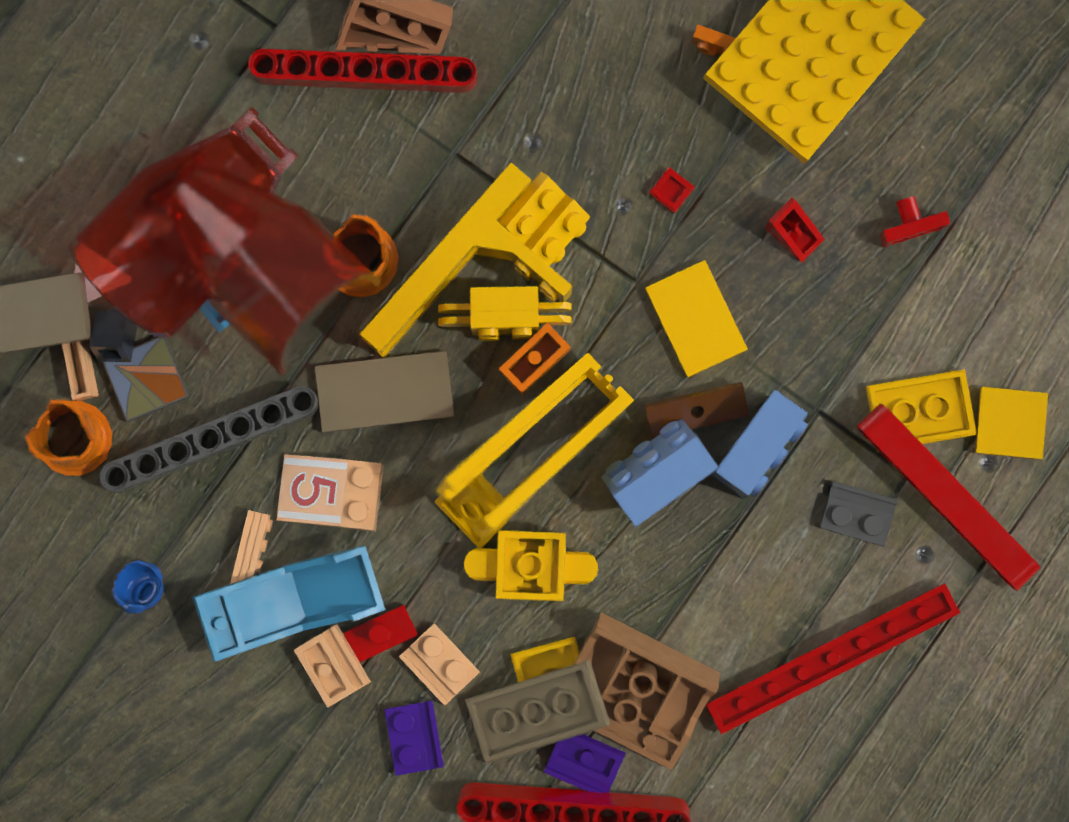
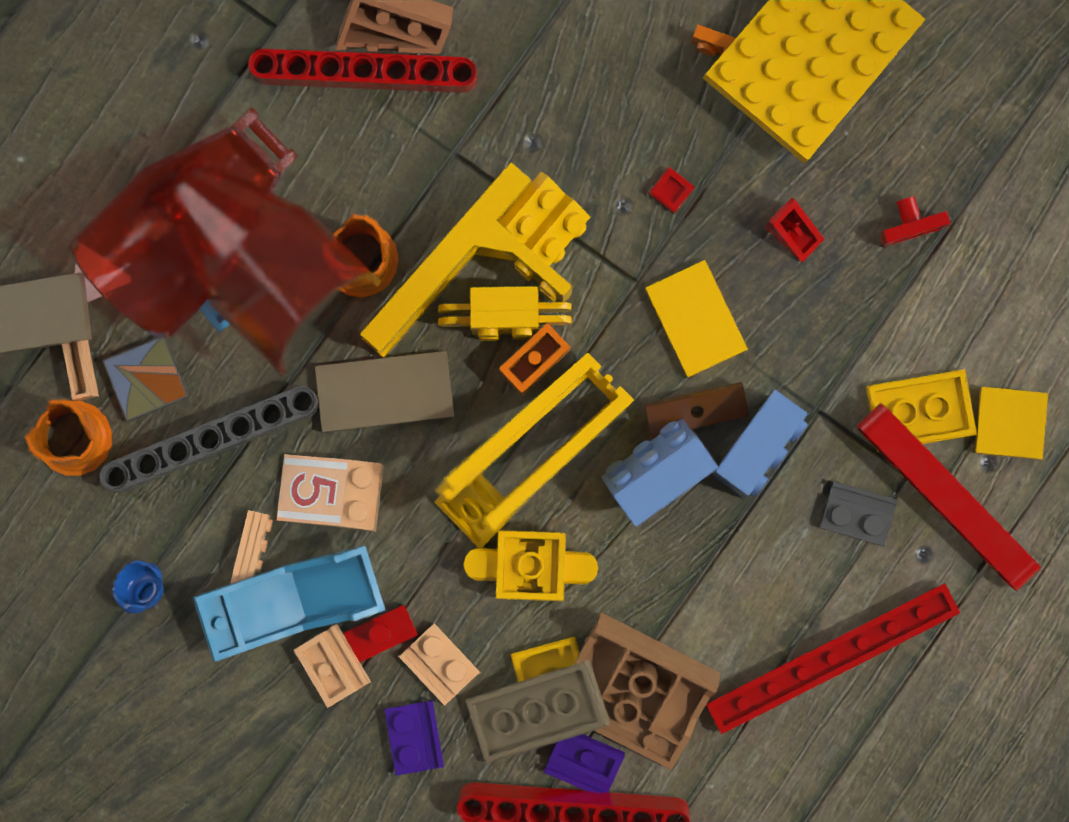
black brick [89,308,137,362] -> none

